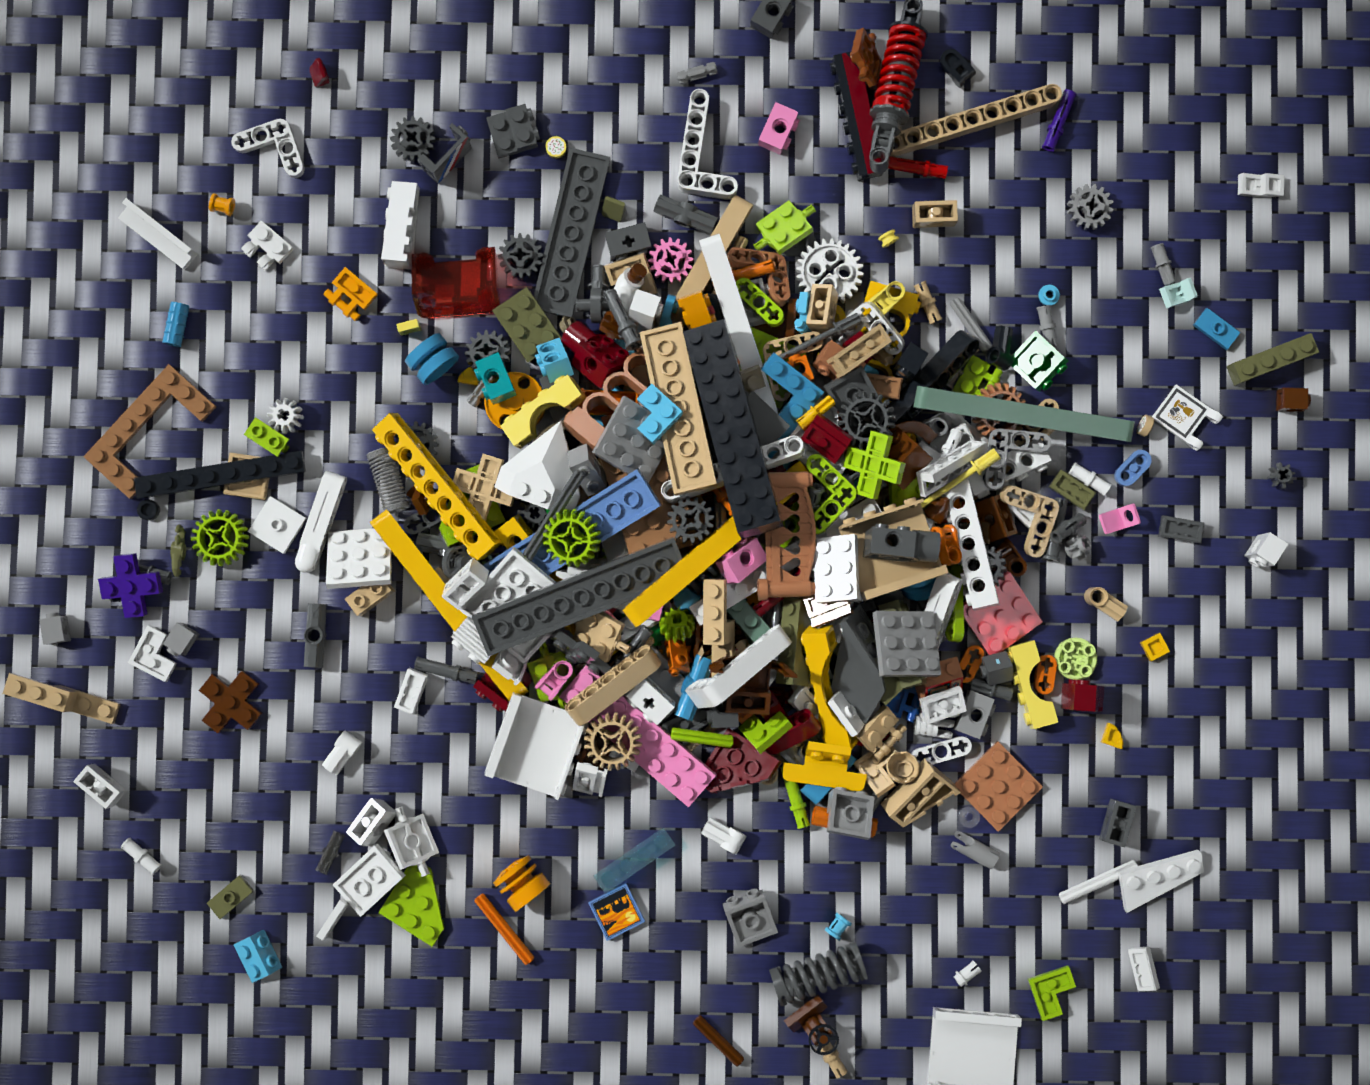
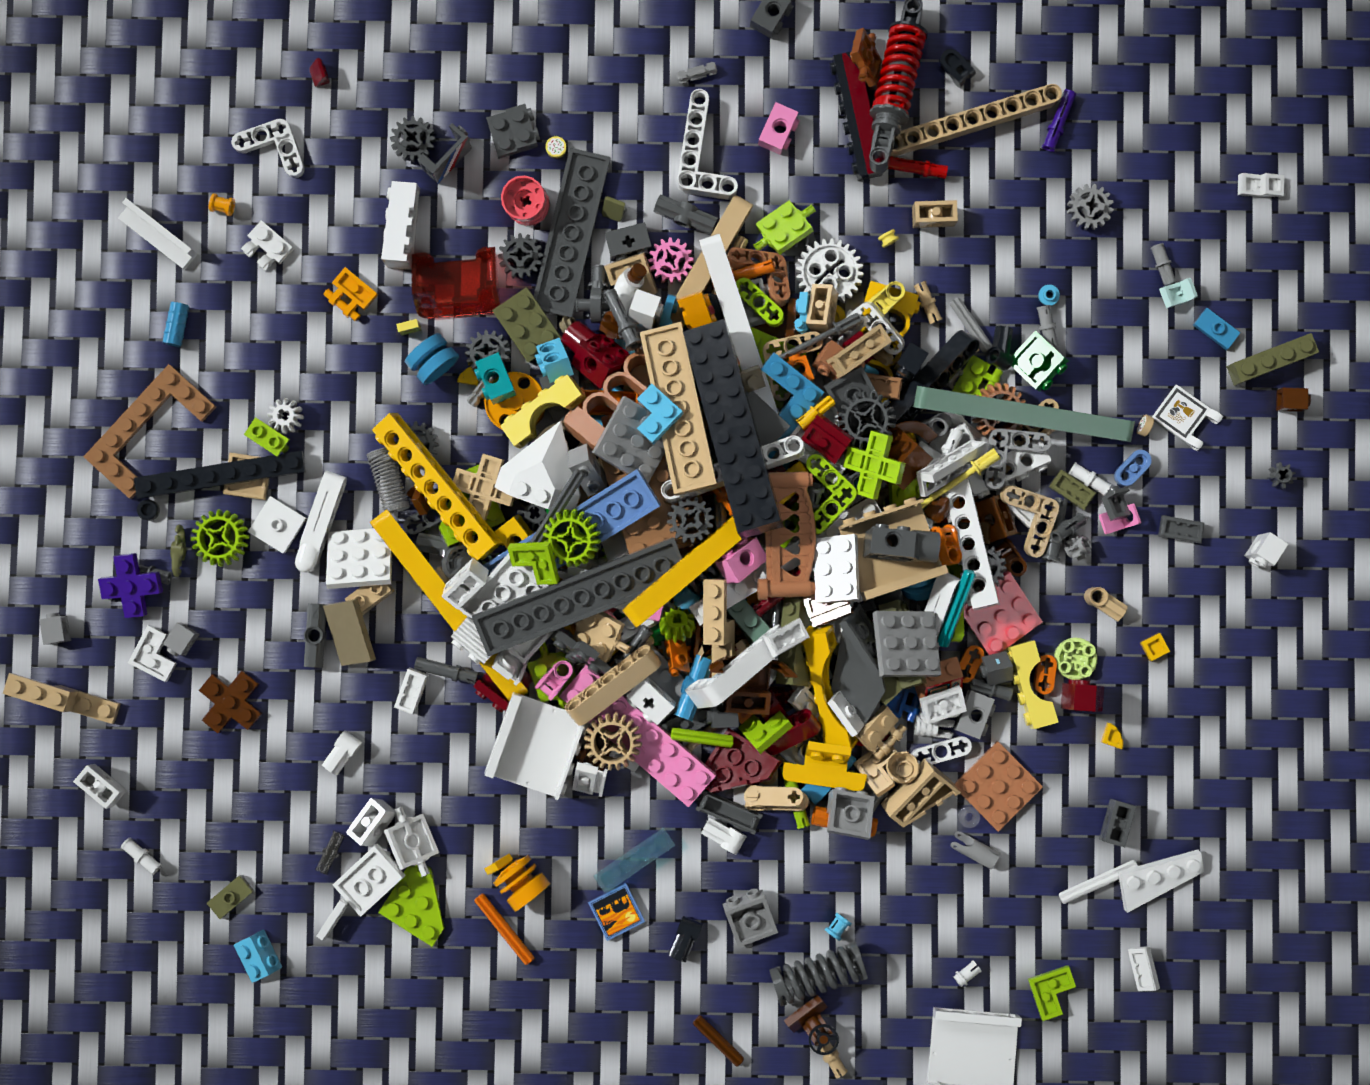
none -> dark tan tile [323,599,376,666]
none -> yellow tile [484,853,513,875]
none -> coral wheel [501,175,550,226]
none -> lime plate [507,542,560,585]
none -> black piece [669,916,703,963]
none -> dark grey container [695,790,763,835]
none -> tan piece [744,785,809,811]
none -> white plate [763,618,810,657]
none -> teal axle [937,569,976,647]
none -> dark grey bracket [1101,486,1131,521]

